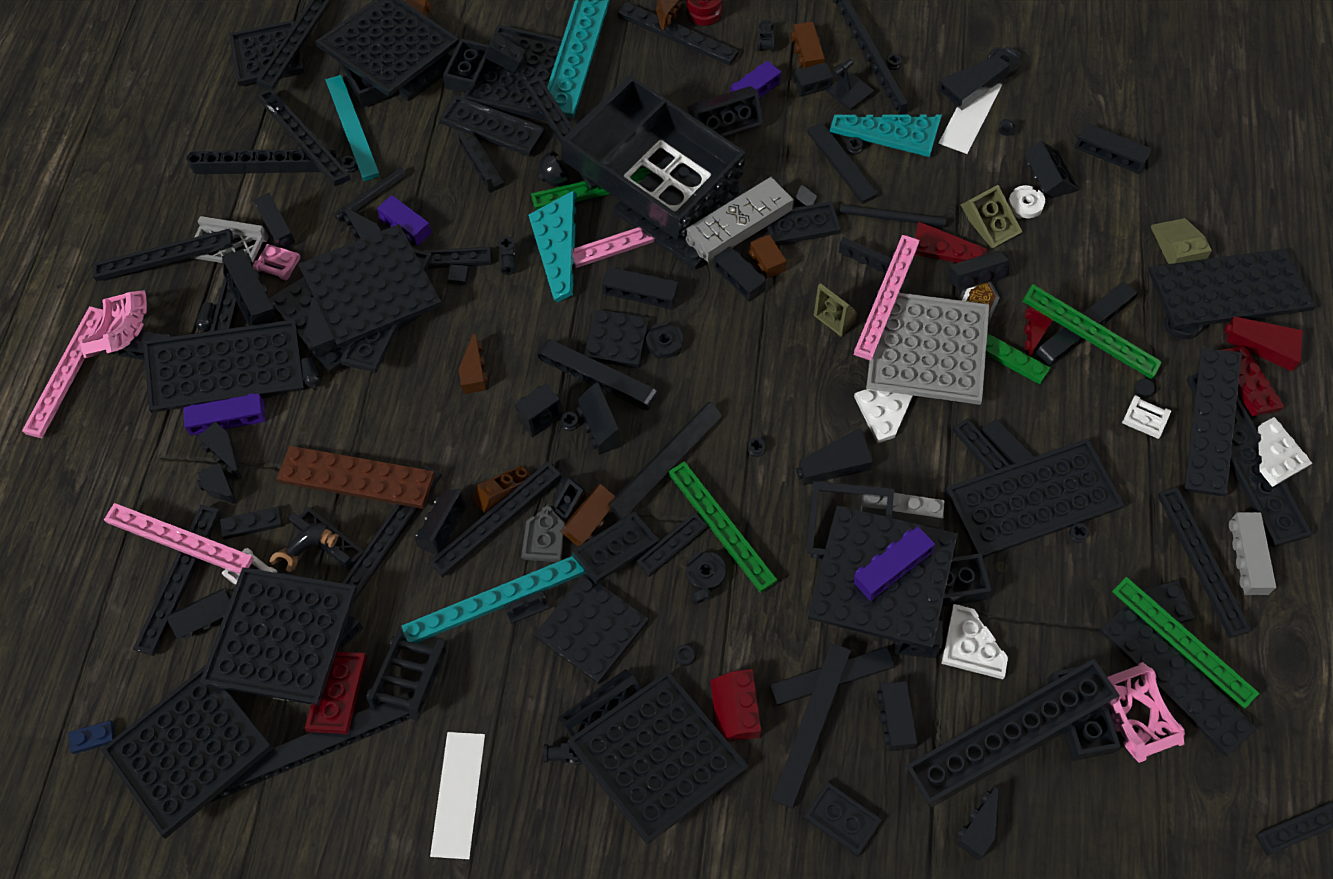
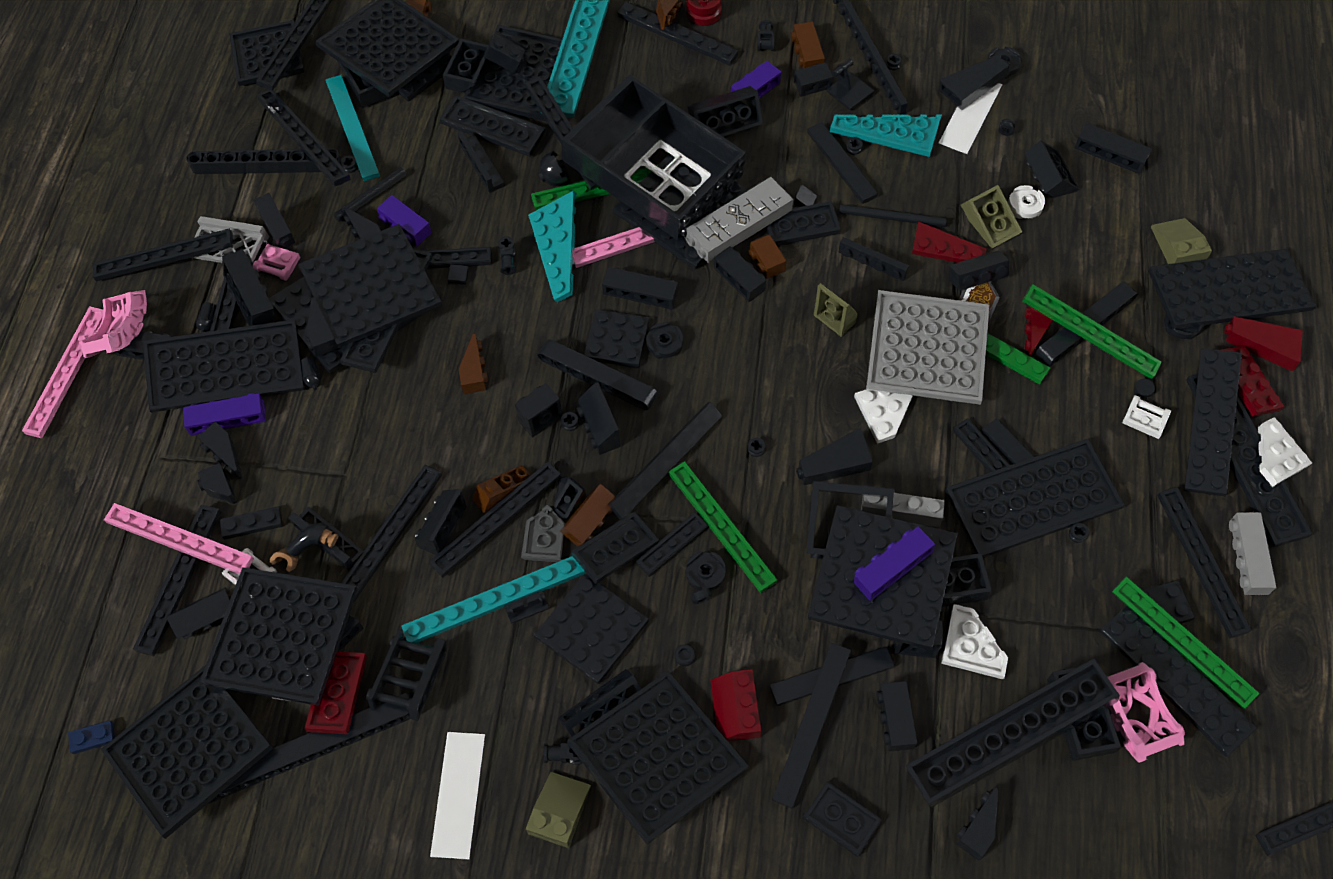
copper plate [276,446,435,509] -> none
bright pink plate [854,235,920,361] -> none
none -> olive slope [526,772,591,848]

